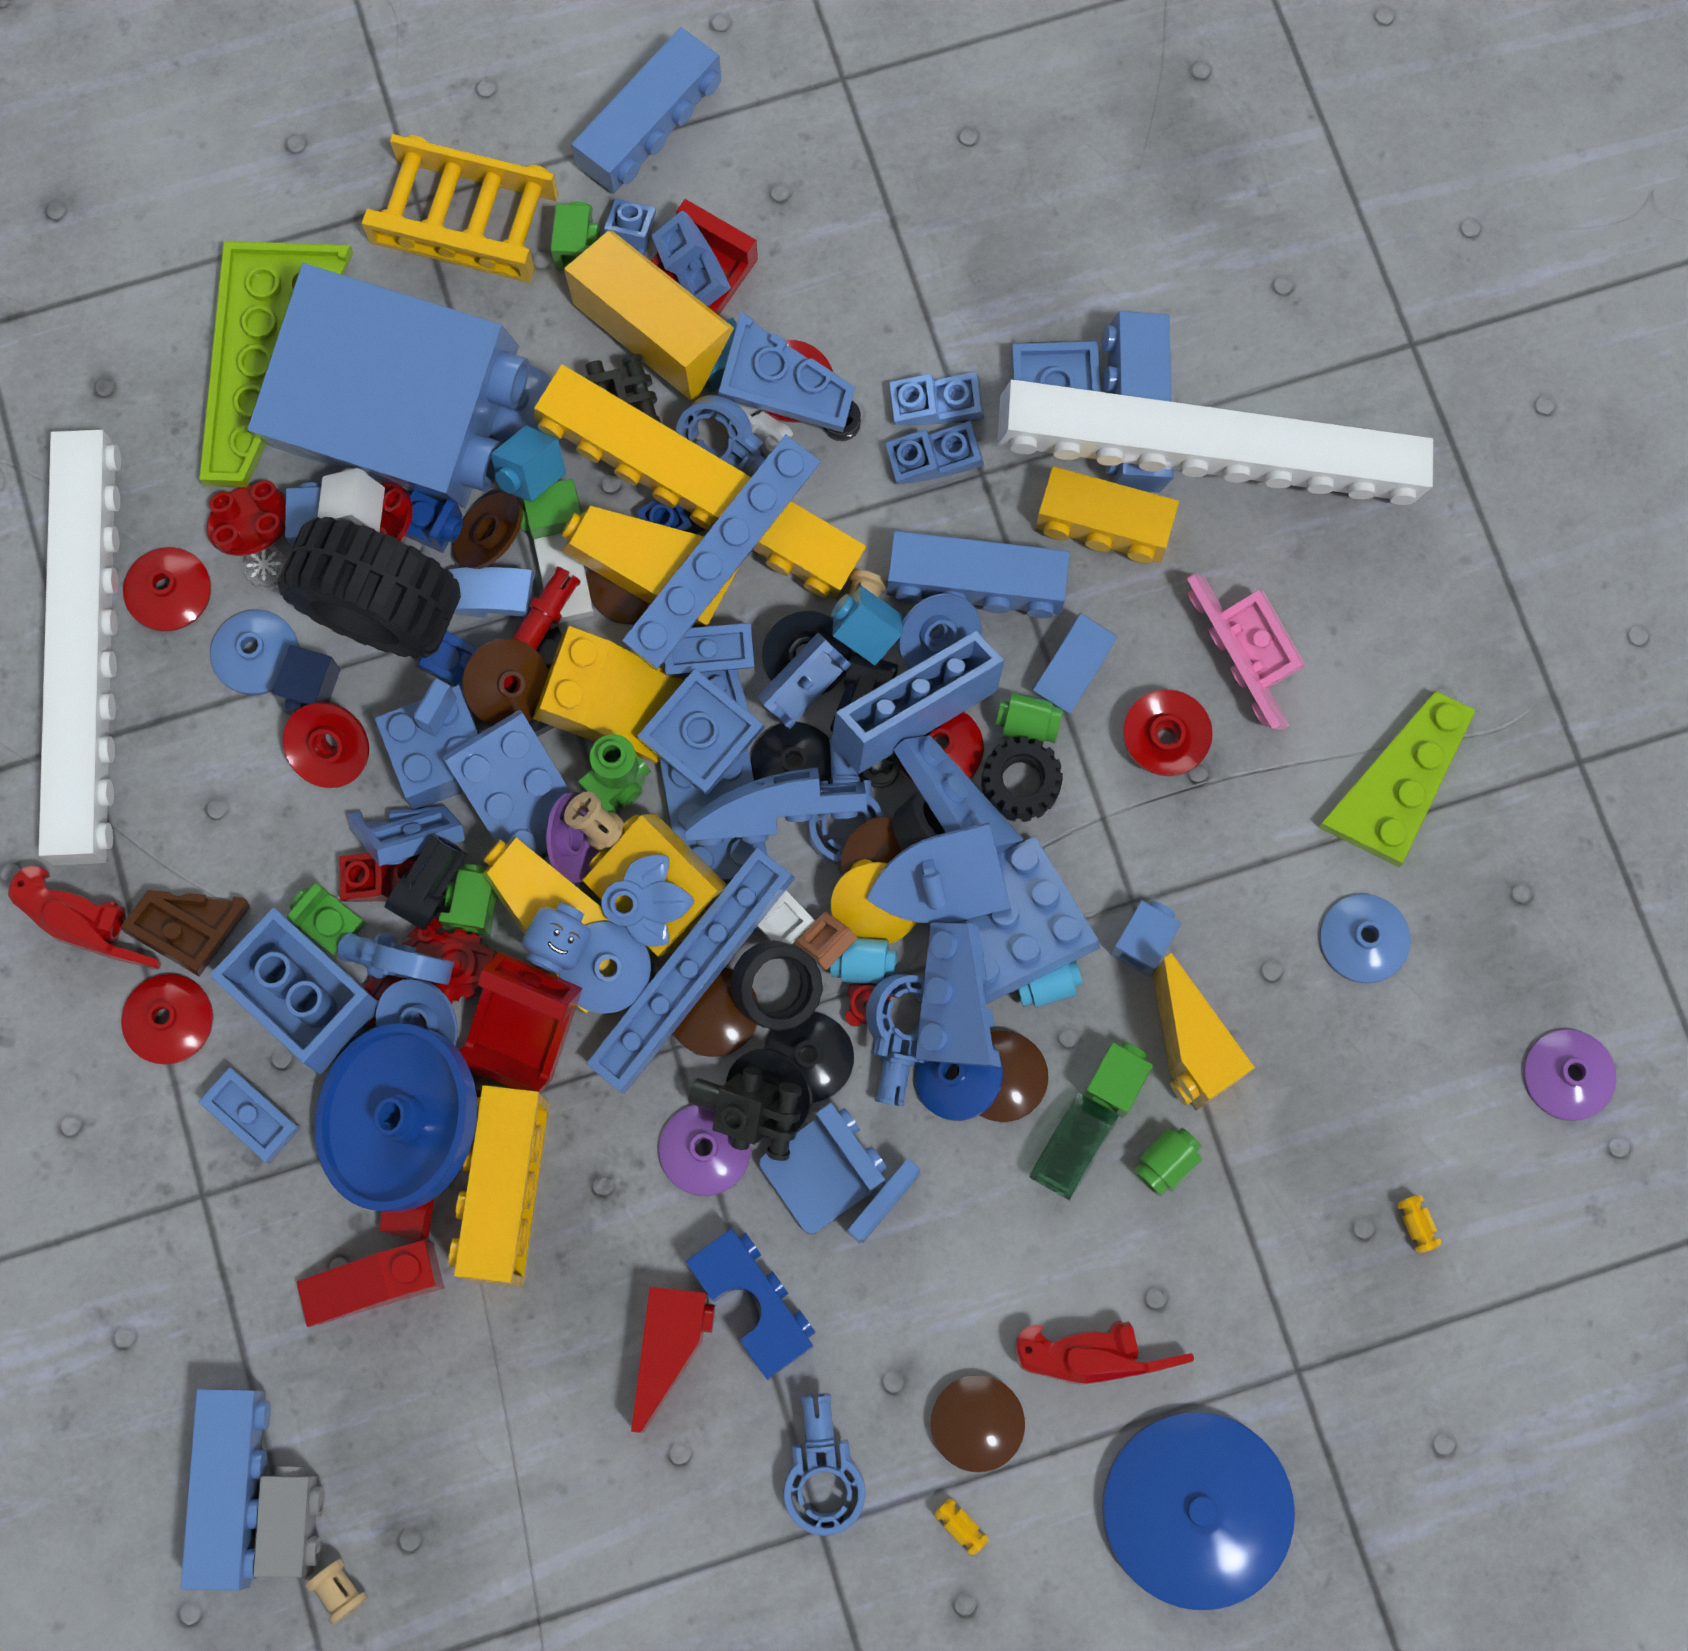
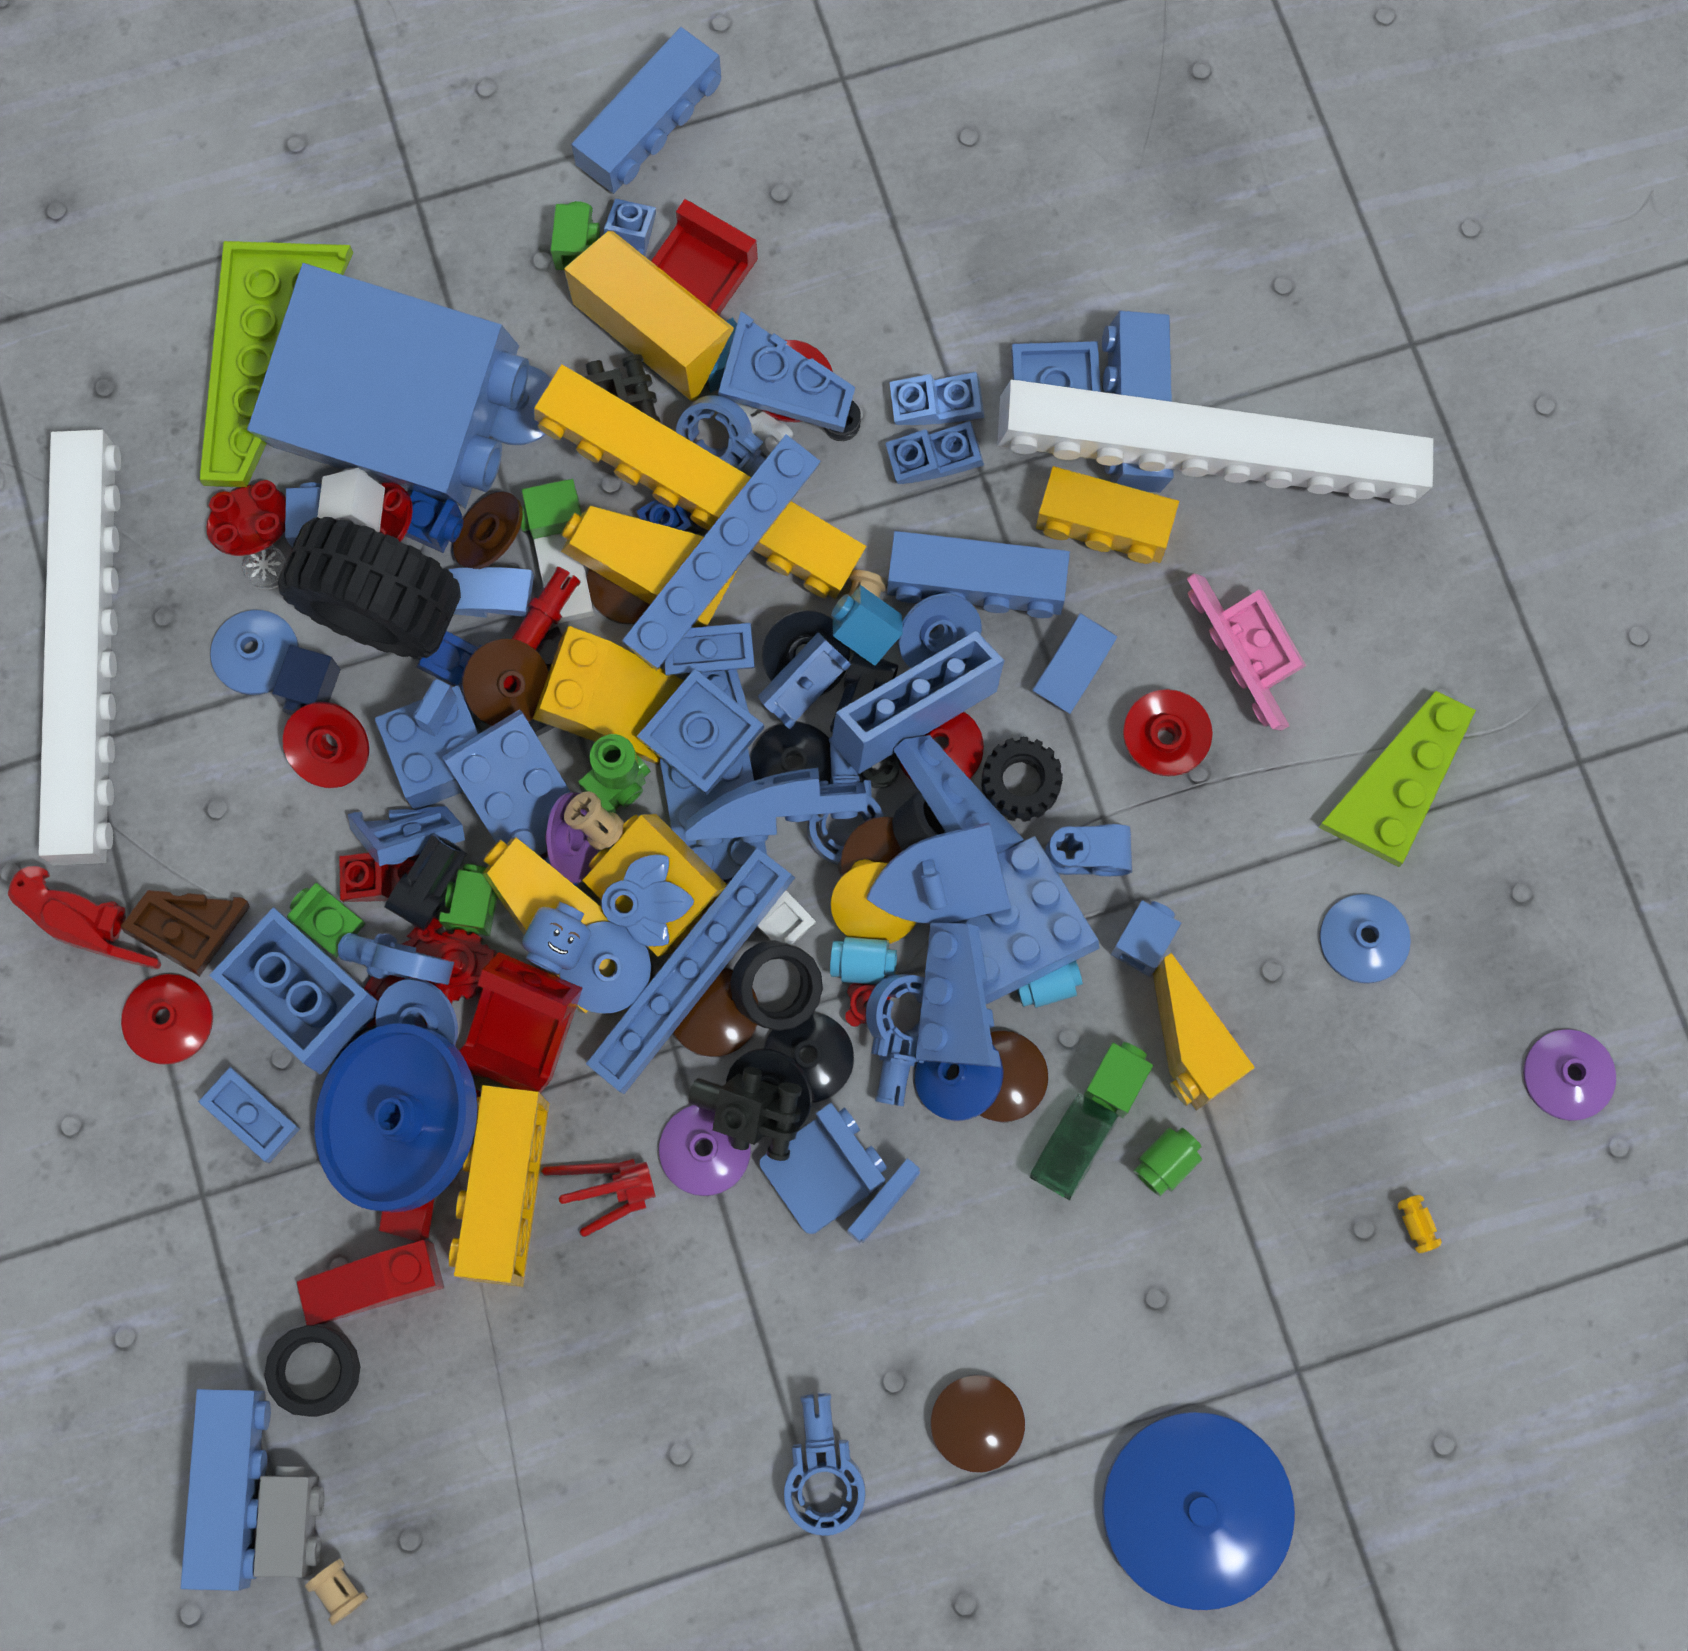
red dish [123,547,211,631] -> none
yellow fence [362,134,559,283] -> none
dark azure brick [490,426,566,502] -> none
red slope [631,1287,715,1433] -> none
medium blue slope [651,211,731,307] -> none
blue arch [685,1228,816,1380] -> none
nougat tile [794,912,857,970] -> none
yellow piece [934,1498,989,1556] -> none
bright green brick [995,693,1063,745] -> none
red animal [1014,1321,1194,1385] -> none
none -> black tyre [264,1325,361,1417]
none -> red plant [541,1159,656,1237]
none -> medium blue piece [1045,824,1132,877]

